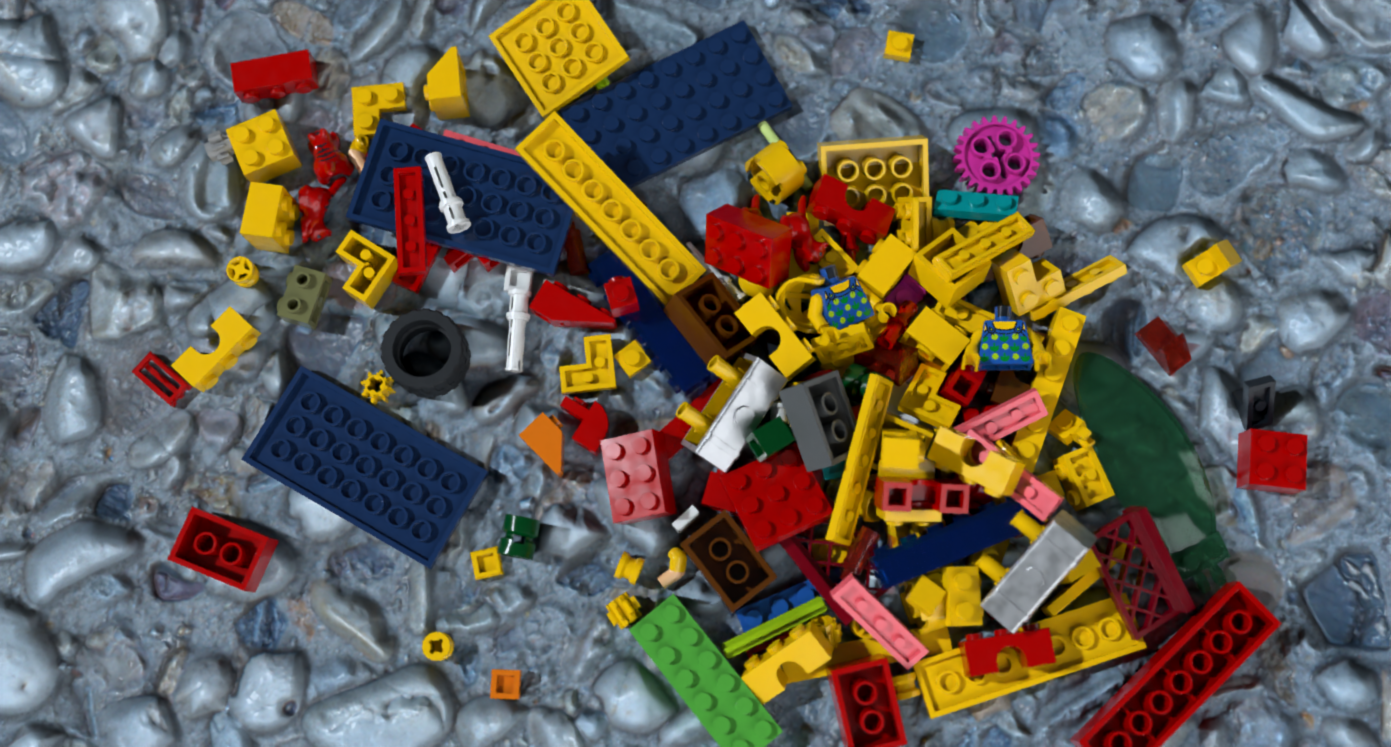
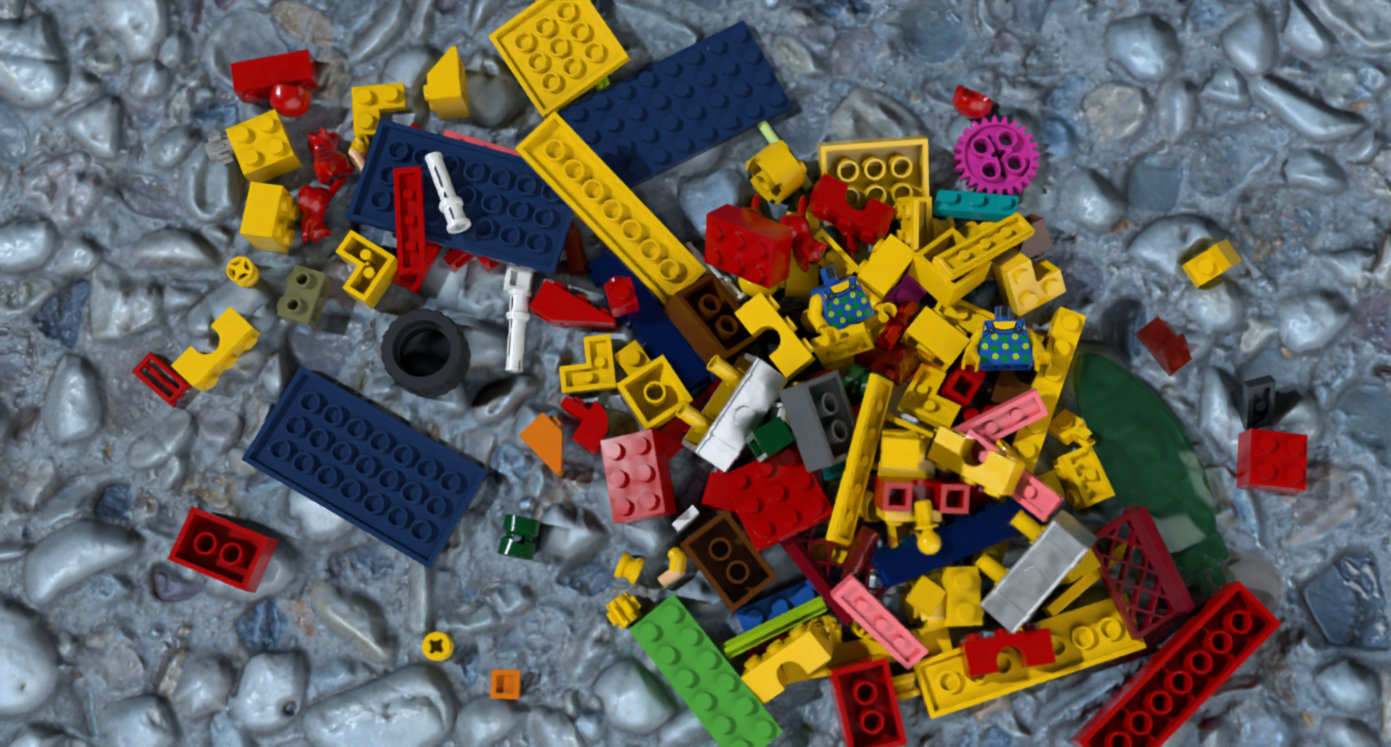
yellow gear [360,370,396,405] -> none
yellow tile [470,546,504,580] -> none
yellow helmet [775,273,825,333] -> none
yellow plate [883,30,914,63] -> none
yellow plate [1025,255,1127,321] -> none
none -> red hair [270,84,312,118]
none -> yellow slope [616,355,693,430]
none -> yellow axle [914,500,941,555]
none -> red hair [952,85,993,119]

